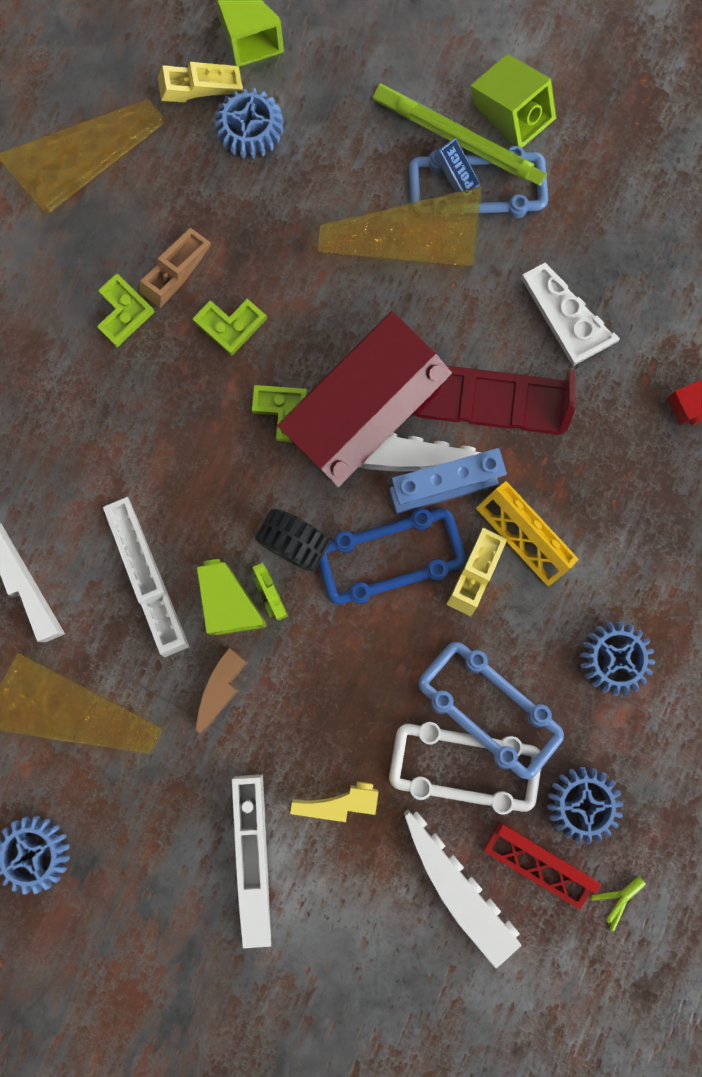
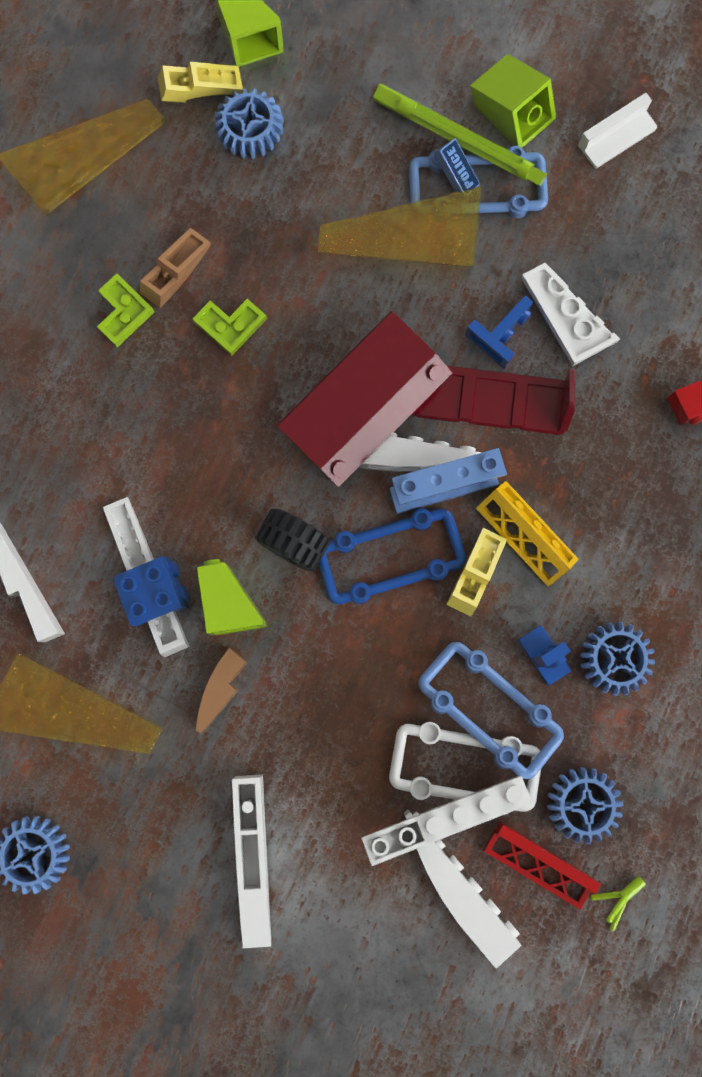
lime plate [252,385,307,442] -> none
lime wing [253,563,288,621] -> none
light yellow slope [290,782,378,822] -> none
none -> blue bracket [114,556,190,626]
none -> white slope [362,776,532,866]
none -> blue bracket [465,295,533,369]
none -> blue bracket [518,625,571,686]
none -> white panel [578,93,657,169]

